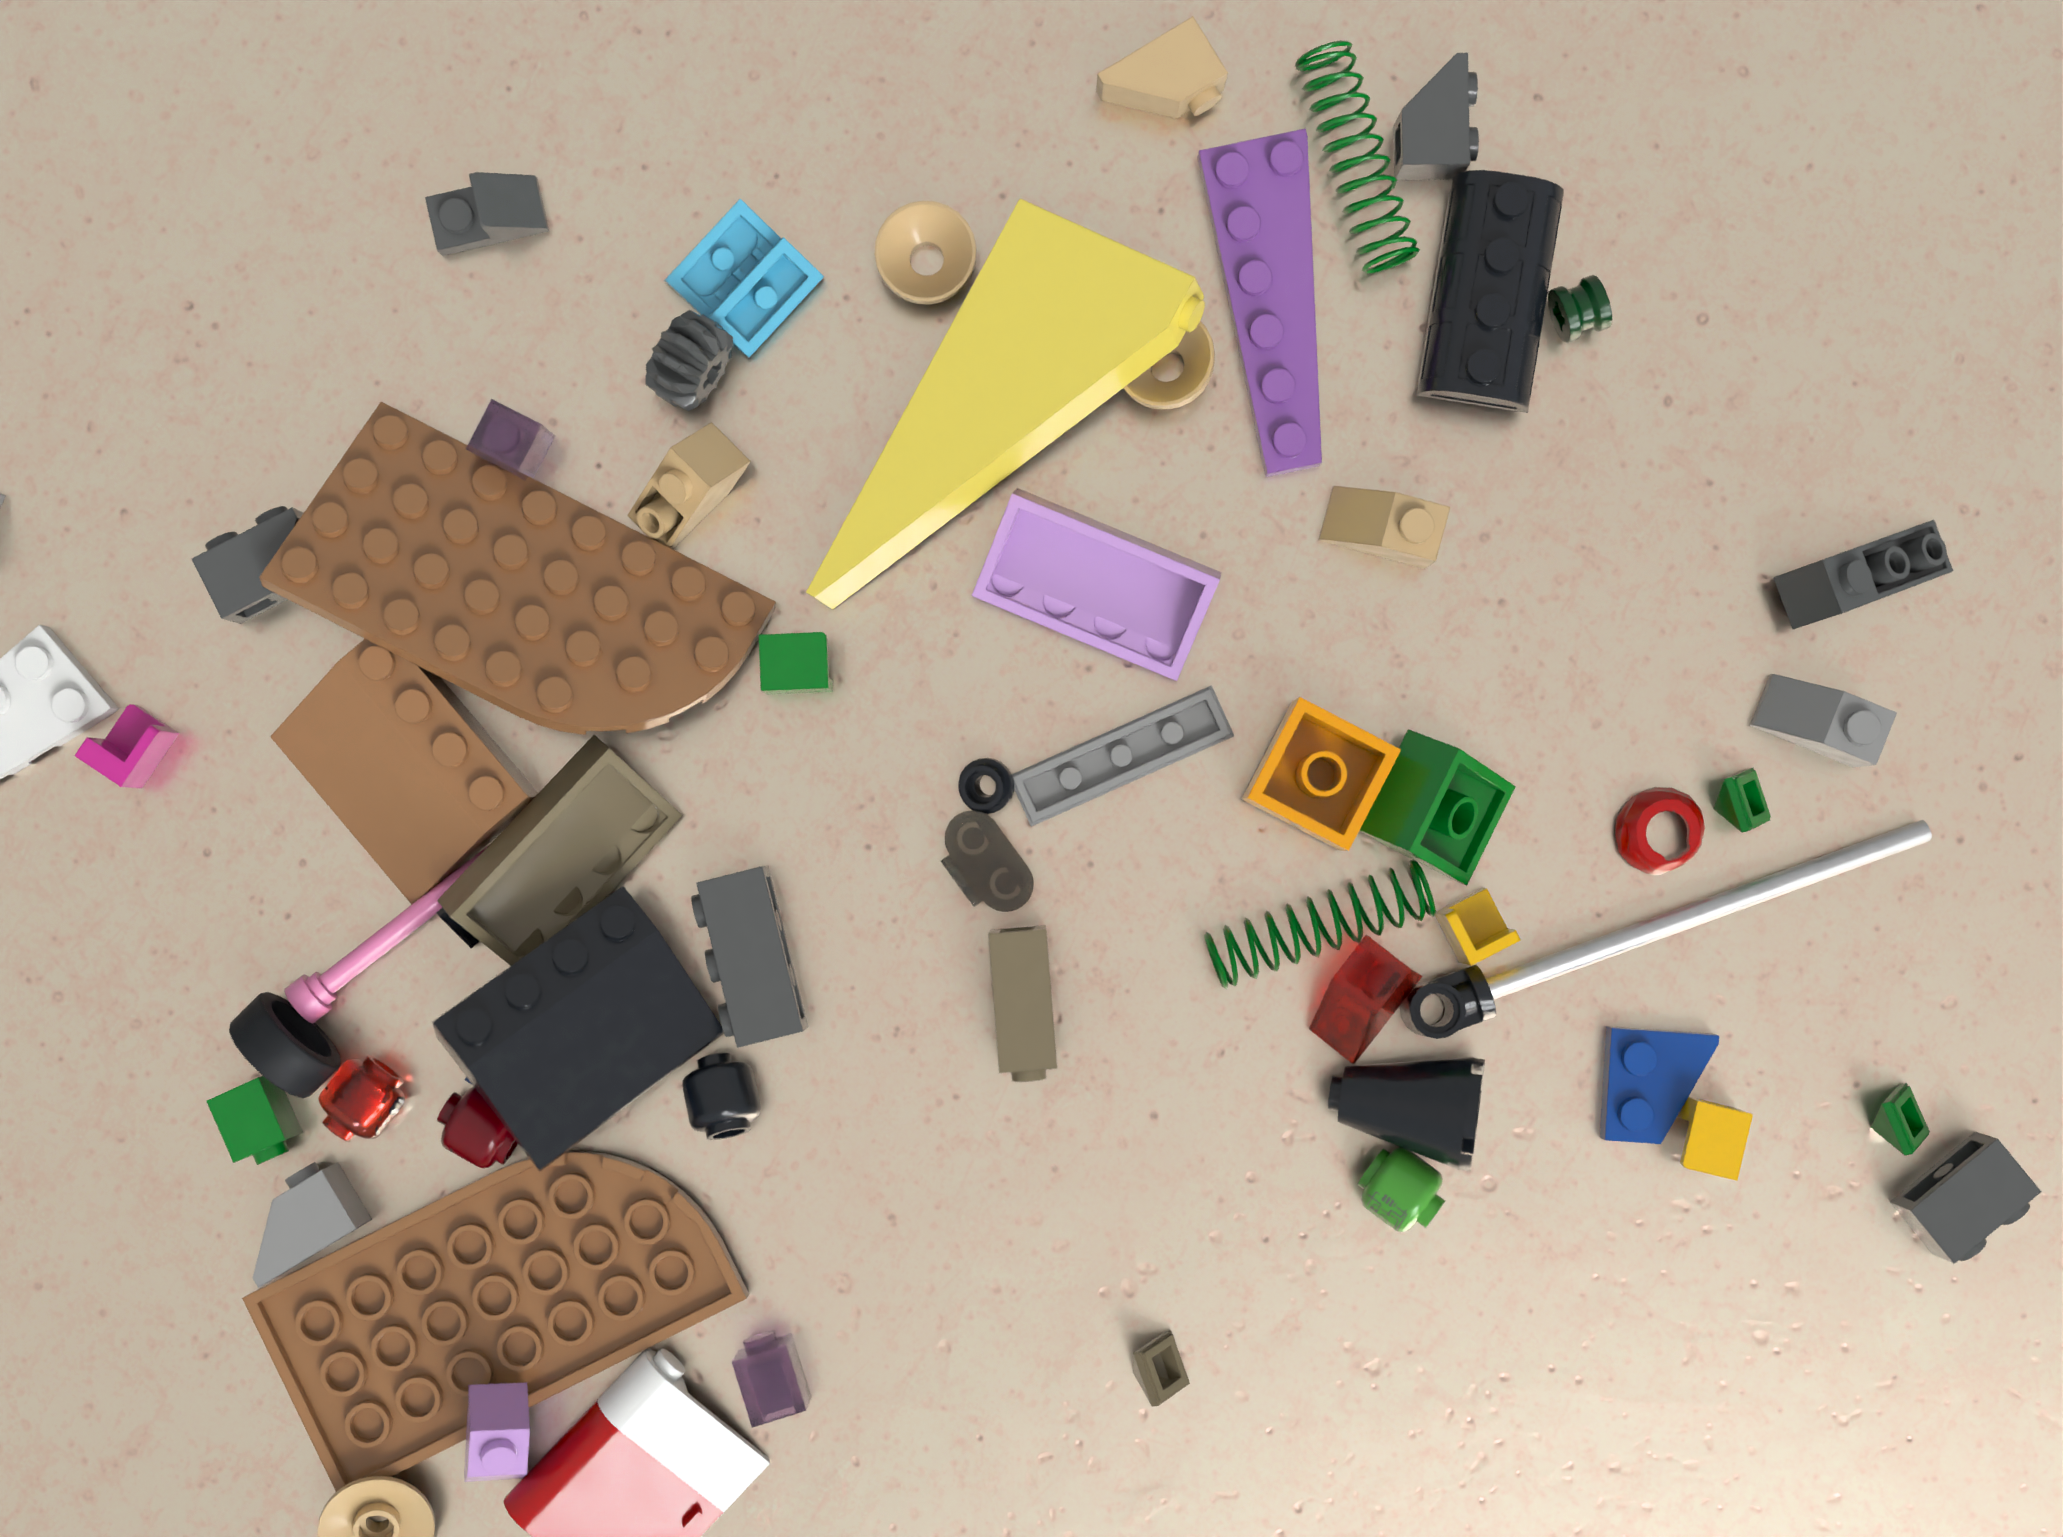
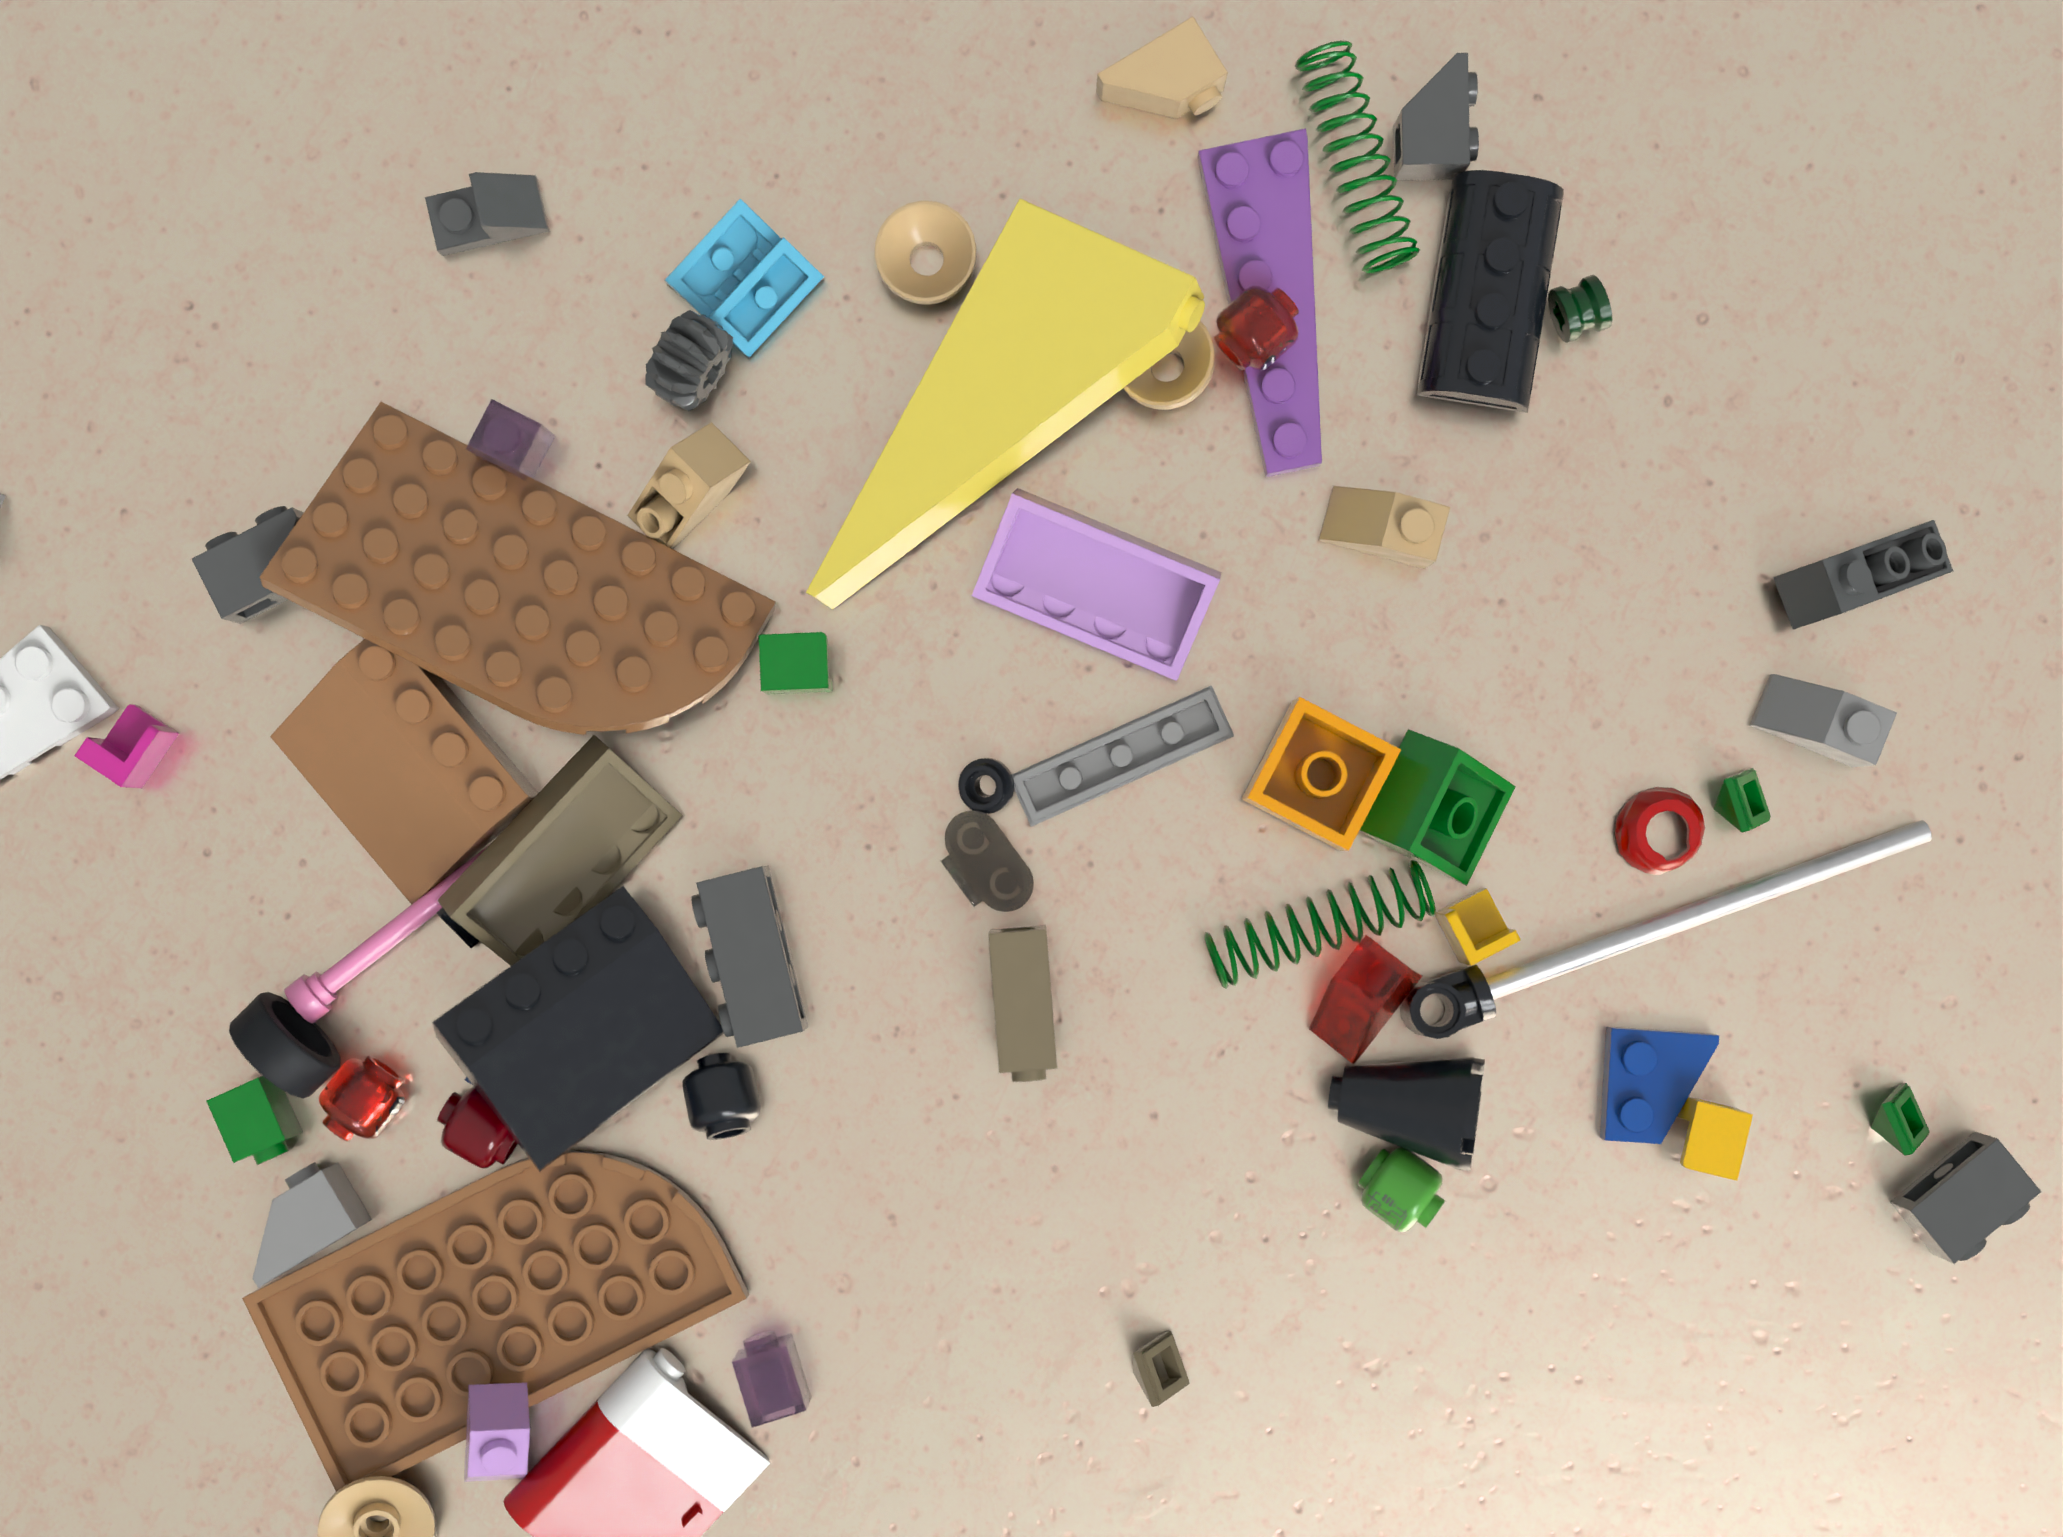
none -> clear red head [1214,286,1299,370]

